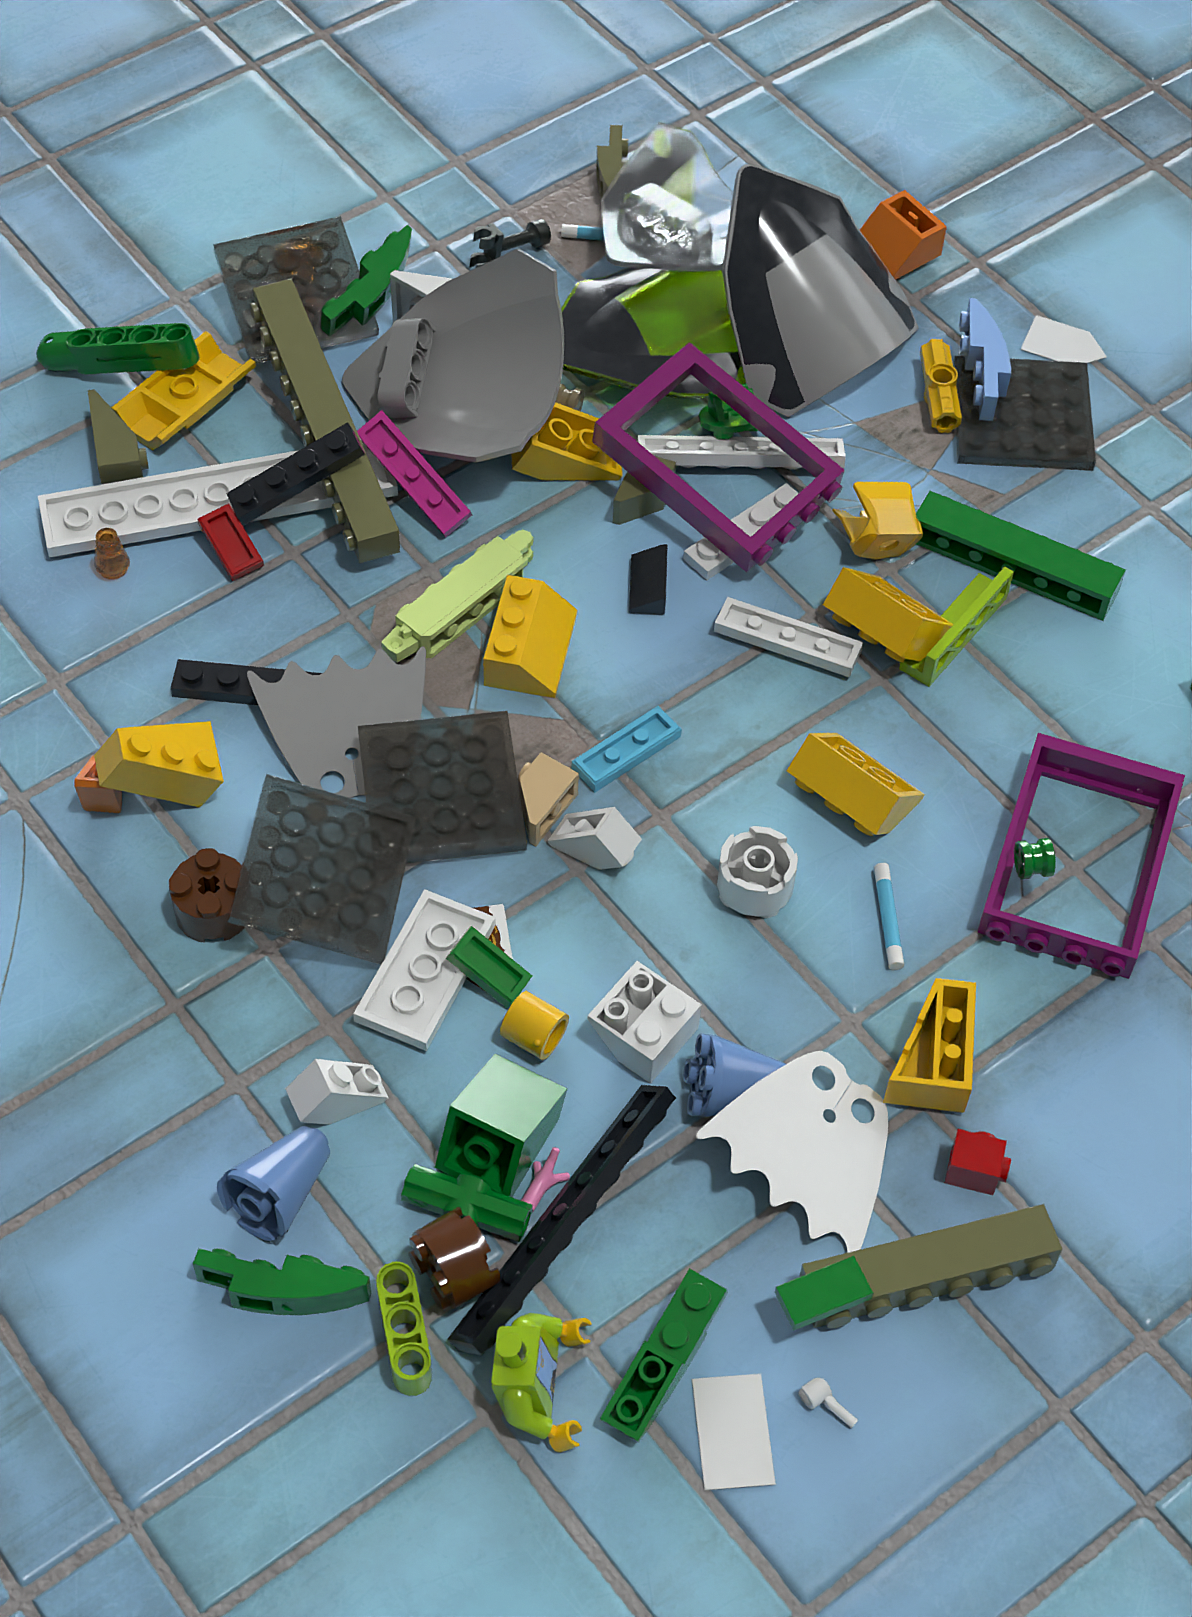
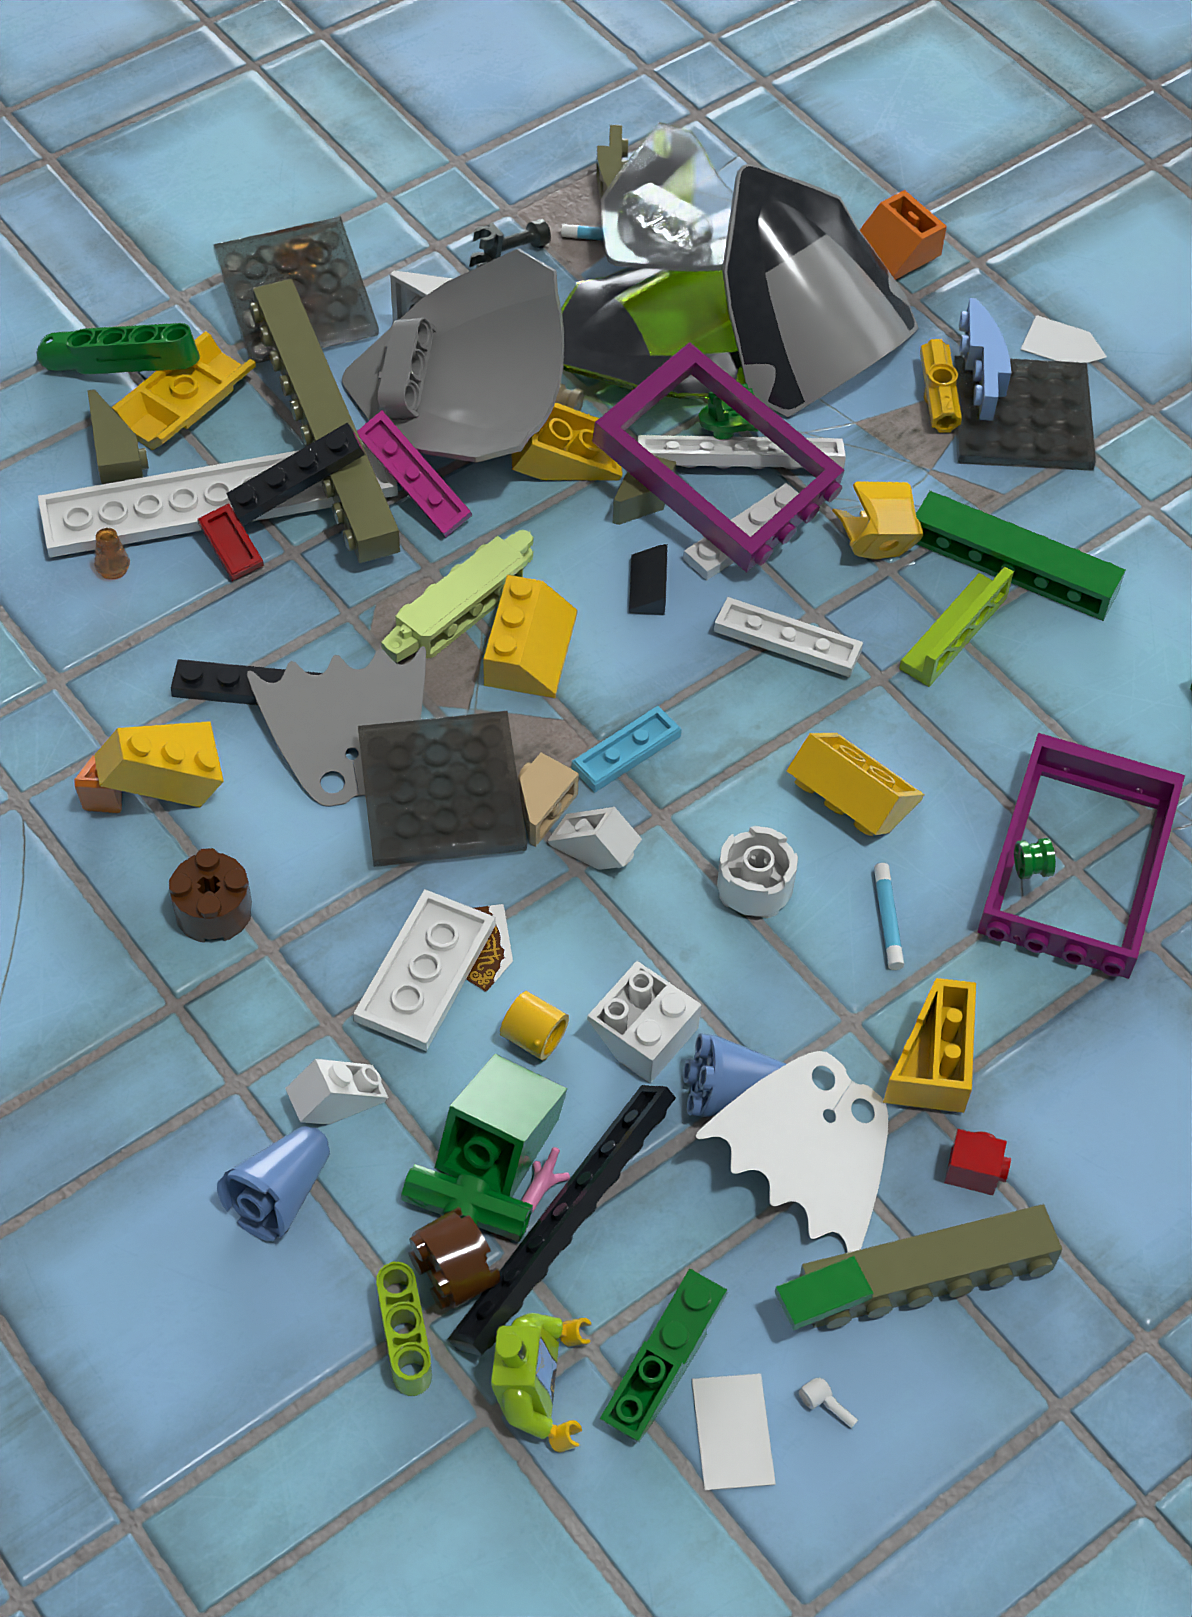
green slope [193,1248,372,1315] -> none
clear smoke plate [227,774,416,964] -> none
green slope [321,225,412,337] -> none
green tile [445,926,532,1008] -> none
yellow slope [823,567,953,663] -> none

